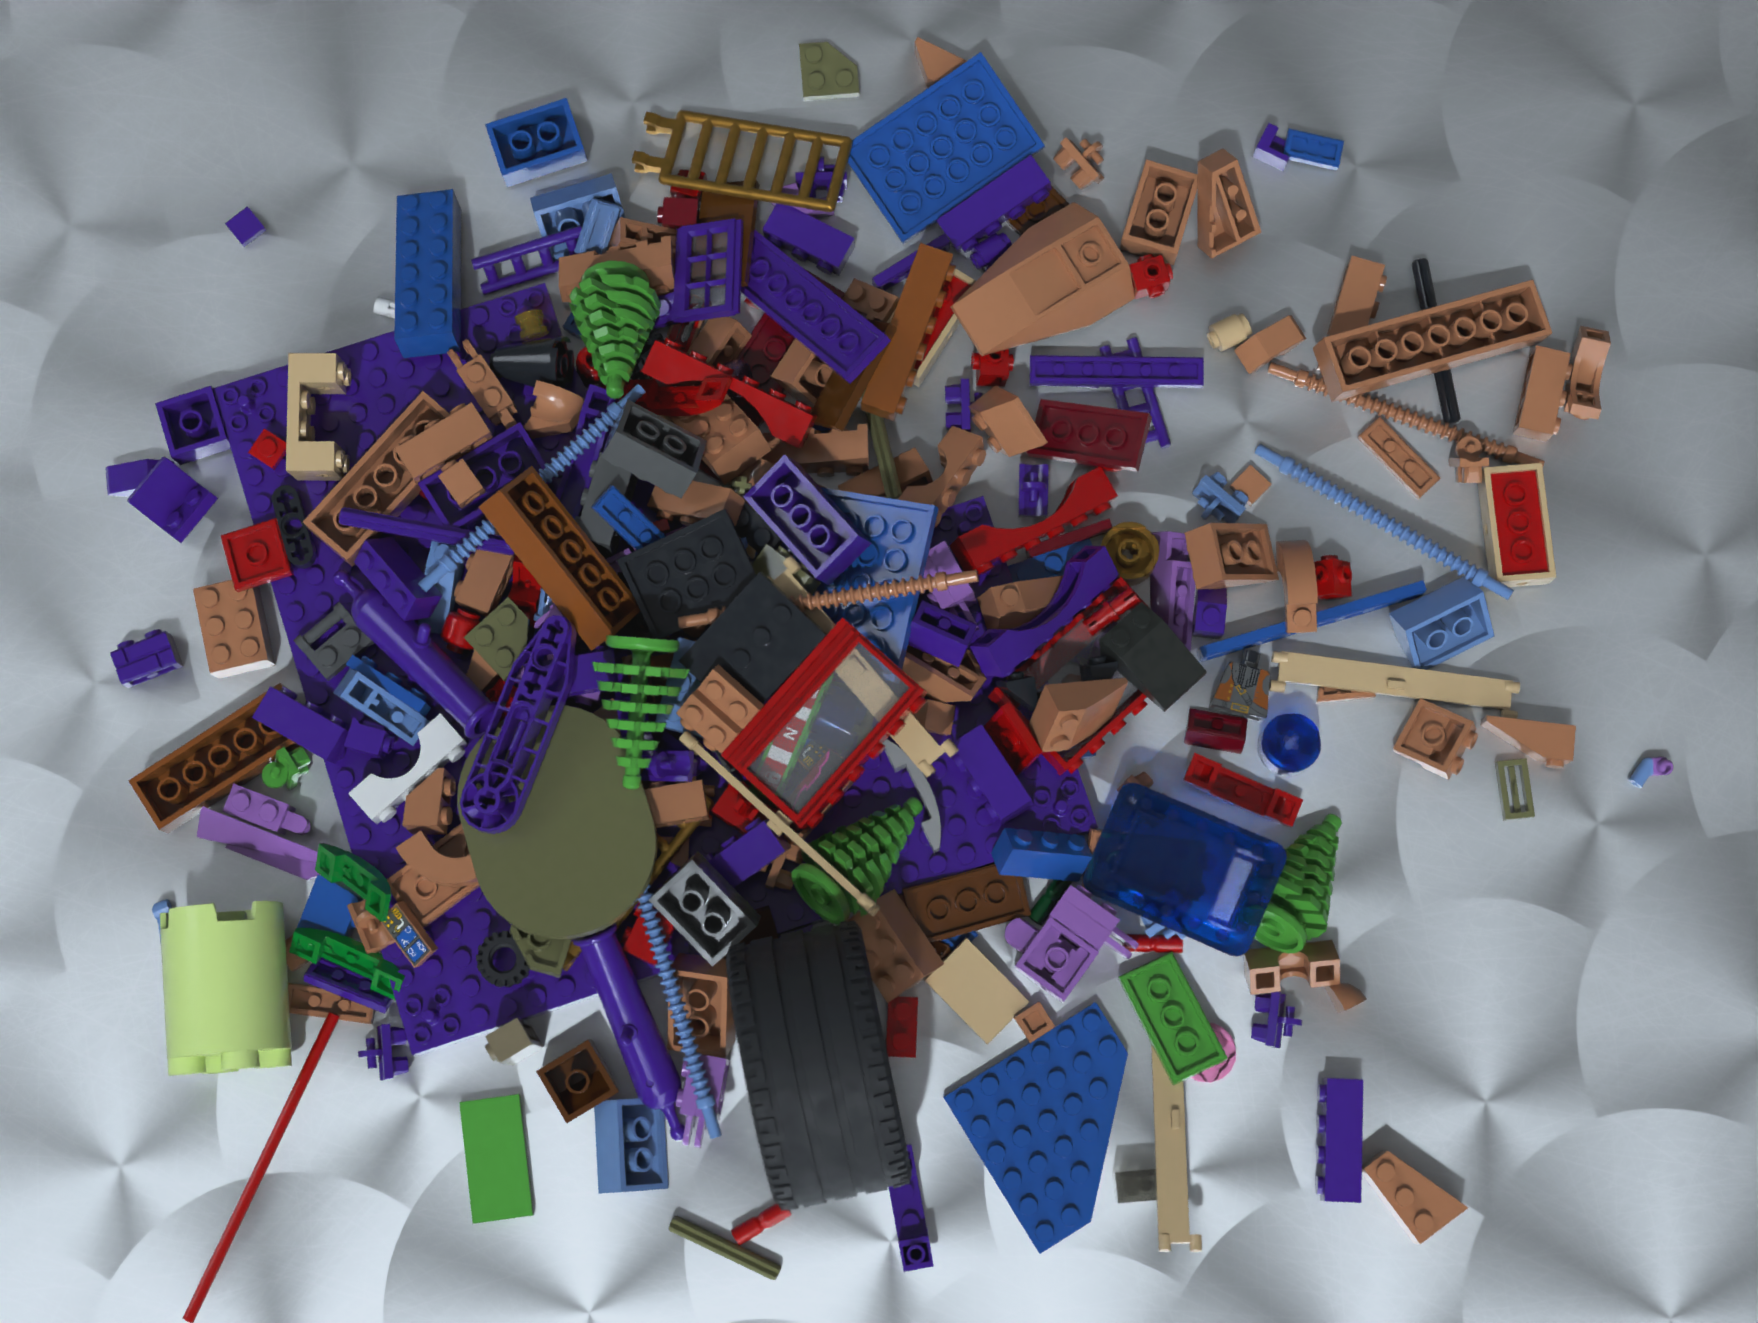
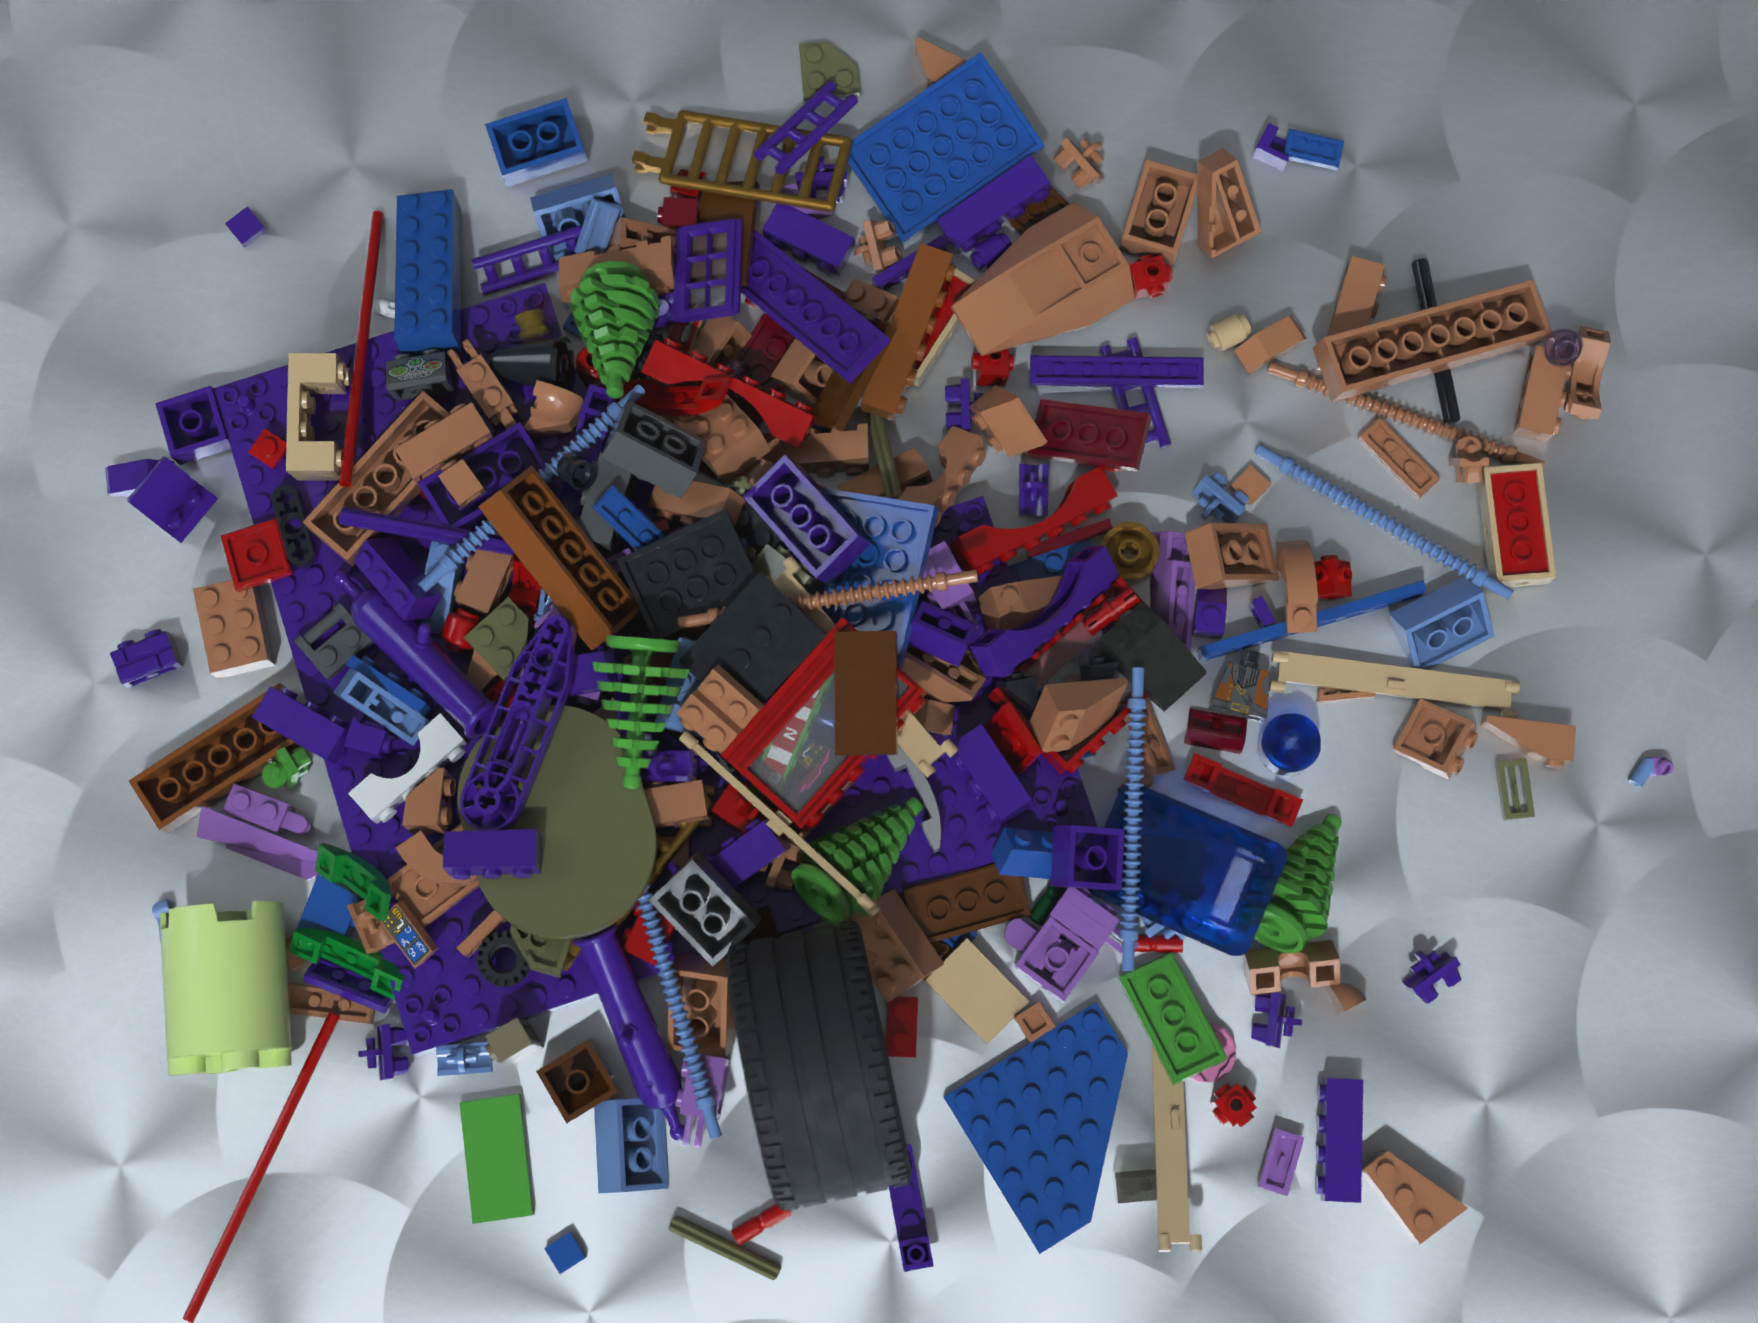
none -> red piece [339,211,384,487]
none -> dark grey slope [386,349,454,401]
none -> medium blue hips [436,1042,493,1076]
none -> dark purple brick [443,829,542,880]
none -> nougat tile [457,910,507,958]
none -> blue tile [544,1232,587,1274]
none -> black wheel [557,453,597,490]
none -> dark purple bar [753,81,858,175]
none -> reddish brown tile [834,631,898,756]
none -> nougat hips [853,219,903,272]
none -> dark purple brick [1050,825,1125,890]
none -> medium blue hose [1119,667,1147,971]
none -> nougat plate [1119,691,1175,779]
none -> red brick [1210,1083,1257,1128]
none -> dark purple tile [1249,596,1275,629]
none -> medium lavender plate [1257,1128,1305,1196]
none -> dark purple hips [1402,950,1461,1004]
none -> clear purple cone [1544,329,1583,367]

